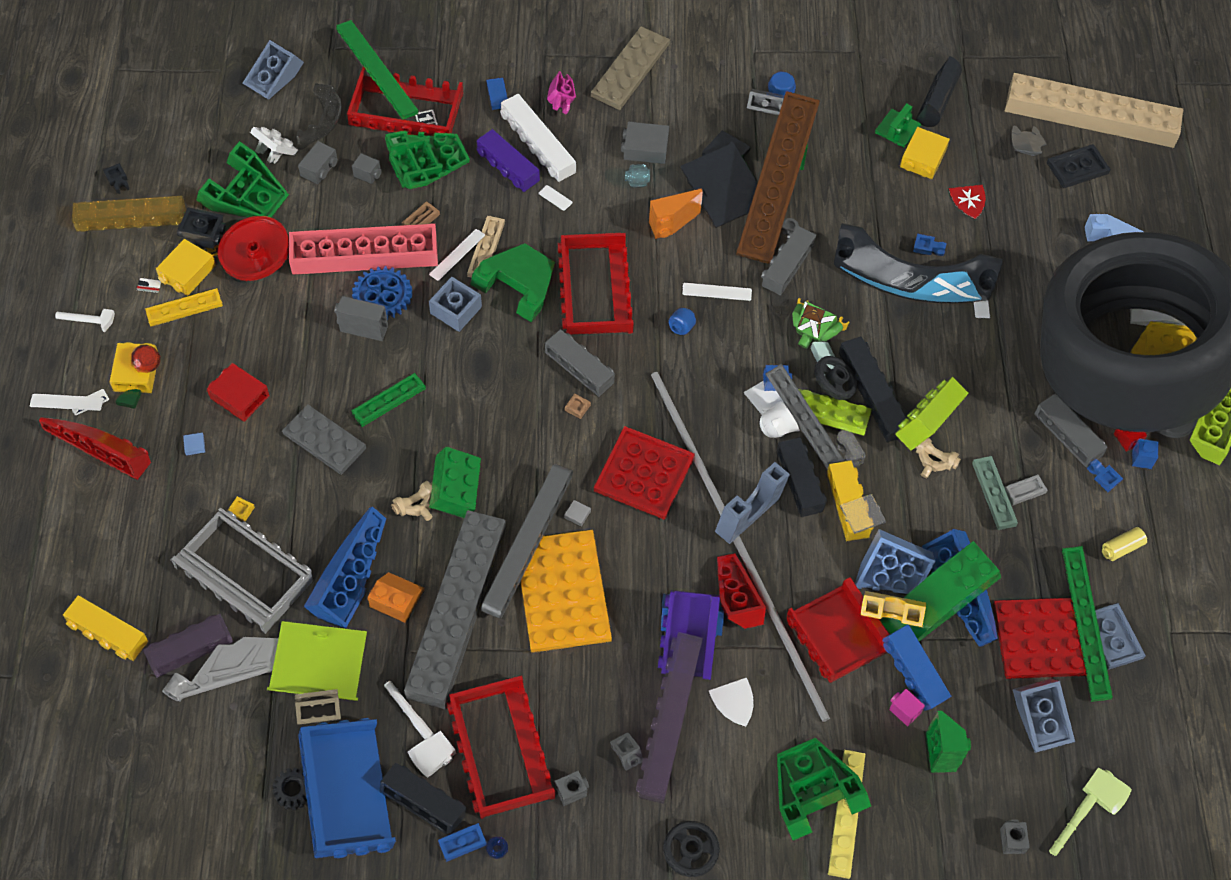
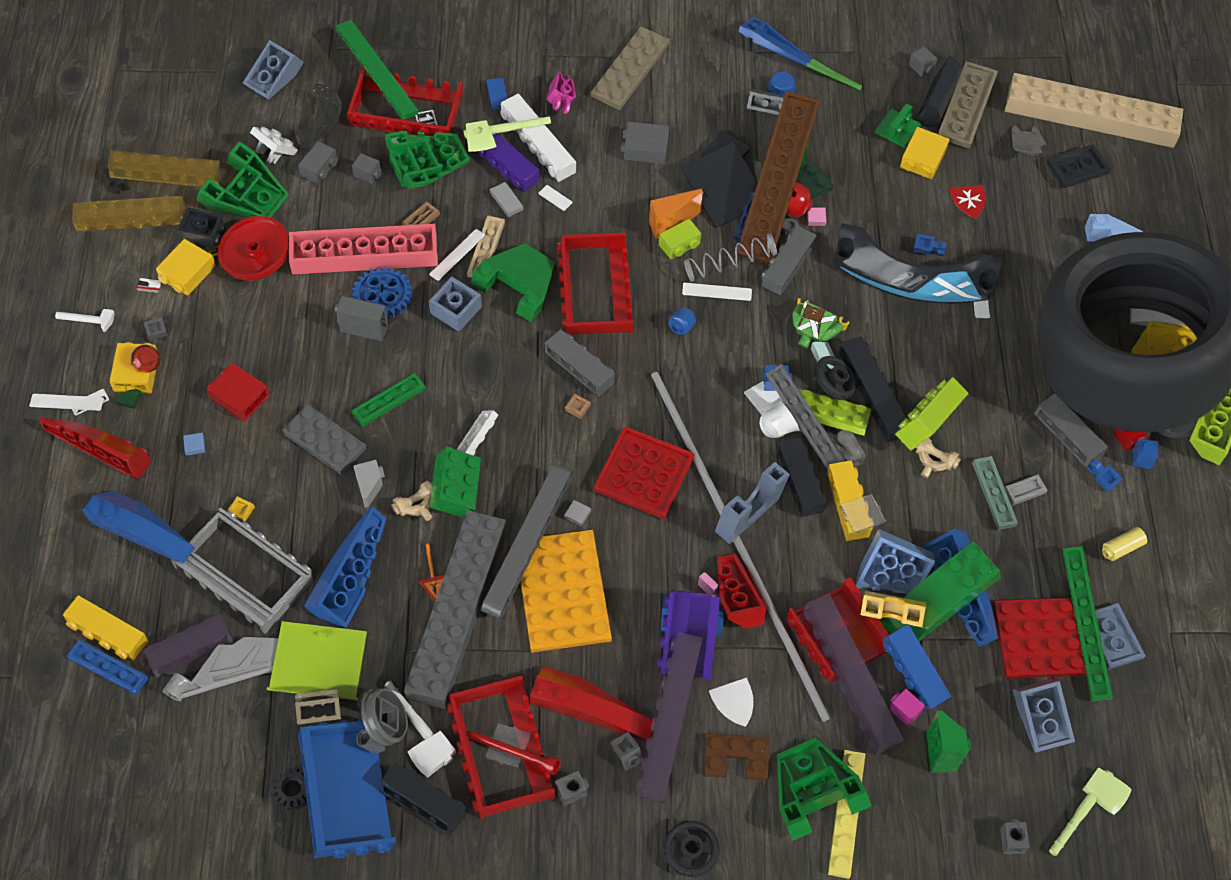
yellow tile [145,288,223,327] -> none
orange slope [368,572,424,623] -> none
blue plate [438,823,487,862] -> none
clear blue plate [486,837,508,859] -> none
clear light blue head [625,164,650,187] -> none
none -> blue tile [67,640,148,695]
none -> blue wedge [82,490,195,564]
none -> clear yellow brick [108,150,221,186]
none -> dark grey plate [144,317,168,341]
none -> light grey slope [353,460,385,508]
none -> dark grey piece [357,688,408,754]
none -> piece [419,543,444,601]
none -> white plate [457,410,498,455]
none -> yellowish green piece [464,117,551,151]
none -> red piece [468,731,561,775]
none -> clear piece [486,723,531,768]
none -> light grey tile [490,182,523,217]
none -> red wedge [530,666,655,742]
none -> lime brick [659,219,701,259]
none -> light grey piece [684,233,777,282]
none -> bright pink tile [698,572,718,595]
none -> reddish brown plate [704,734,769,781]
none -> dark blue pin [733,192,755,242]
none -> blue plate [738,17,862,90]
none -> red cylinder [786,182,813,218]
none -> clear green plate [796,161,834,200]
none -> clear purple brick [804,594,904,756]
none -> bright pink tile [807,208,826,226]
none -> dark grey brick [909,46,937,77]
none -> dark tan plate [938,61,998,149]

